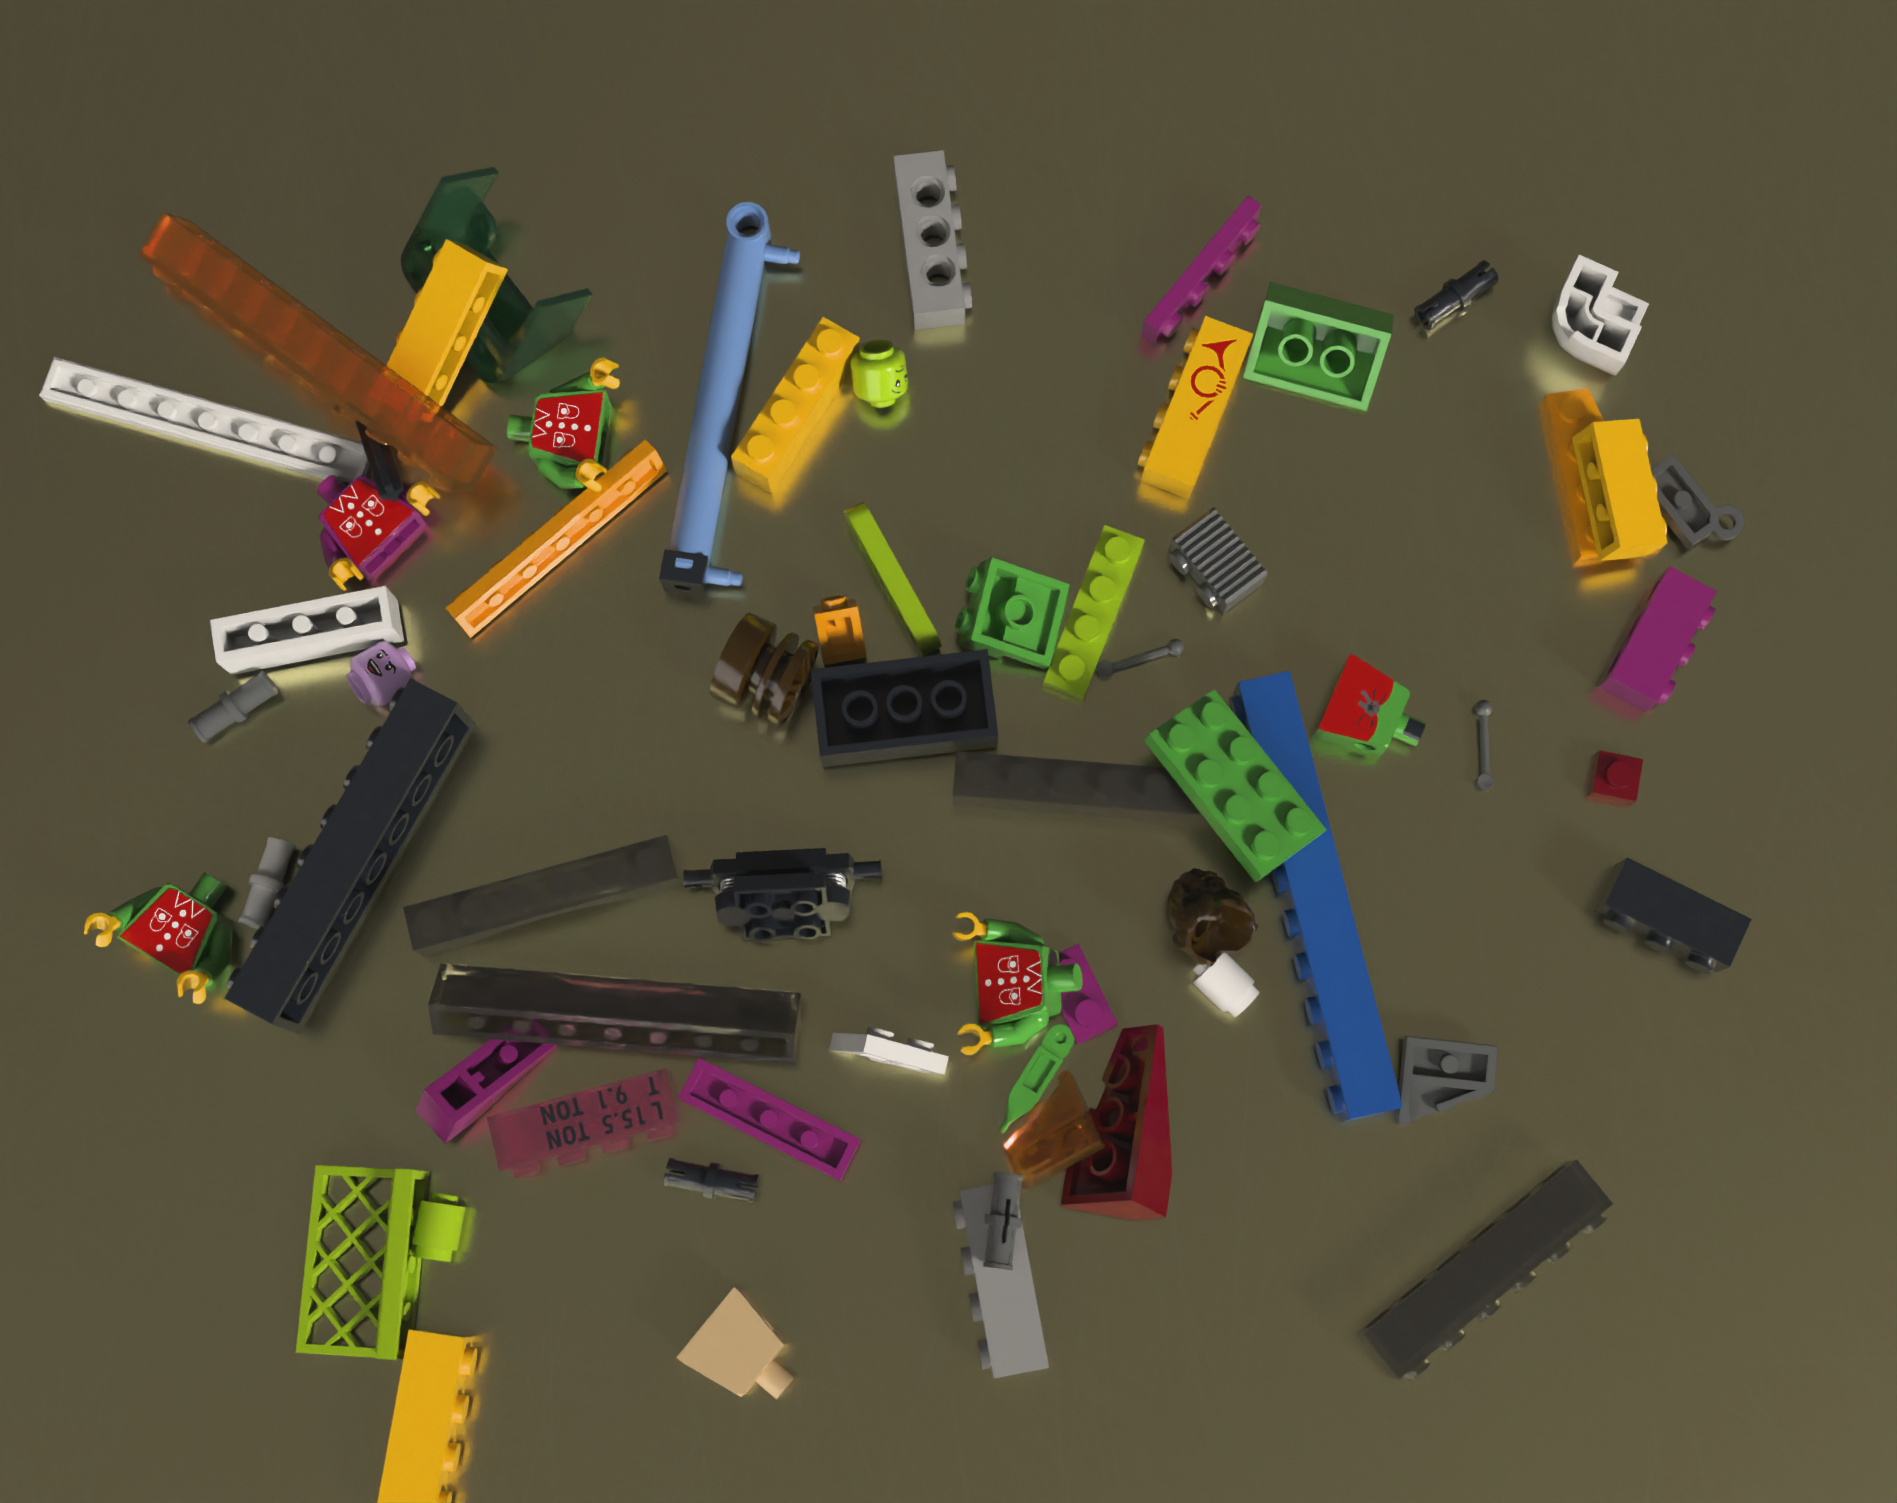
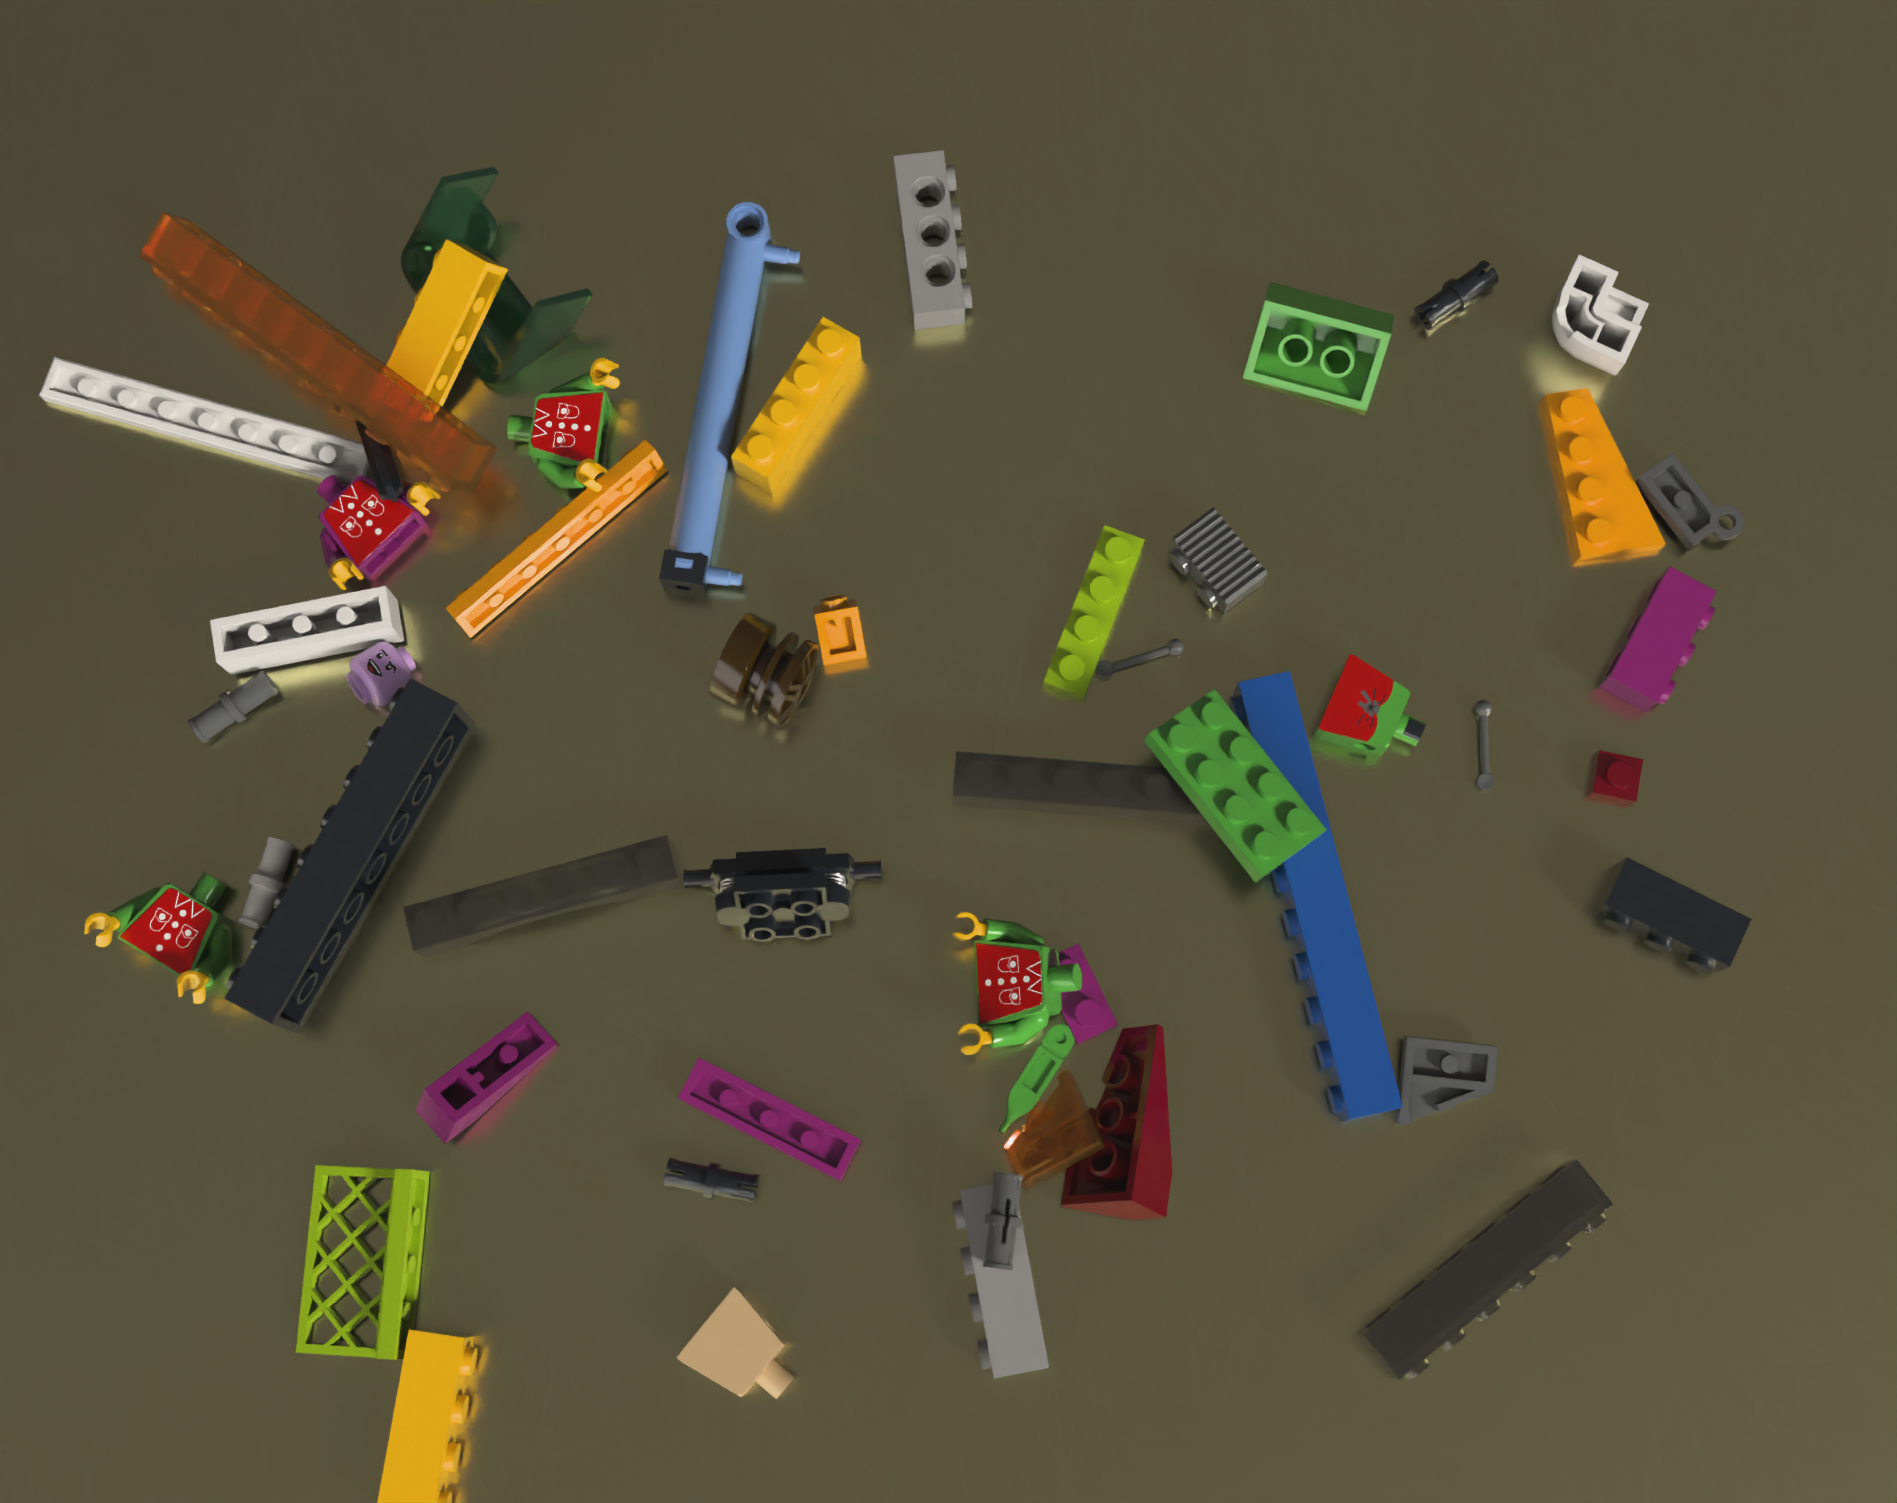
lime brick [412,1192,466,1262] -> none
clear smoke brick [428,963,801,1064] -> none
clear pink brick [487,1068,684,1179] -> none
black brick [810,649,998,767] -> none
white wing [829,1027,948,1074] -> none
lime beam [843,502,942,657] -> none
lime head [851,339,908,407] -> none
bright green plate [955,557,1070,669] -> none
yellow brick [1137,316,1253,500] -> none
magenta plate [1141,195,1262,346] -> none
dark brown hair [1167,868,1258,966] -> none
white brick [1192,953,1260,1018] -> none
yellow brick [1572,419,1668,561] -> none

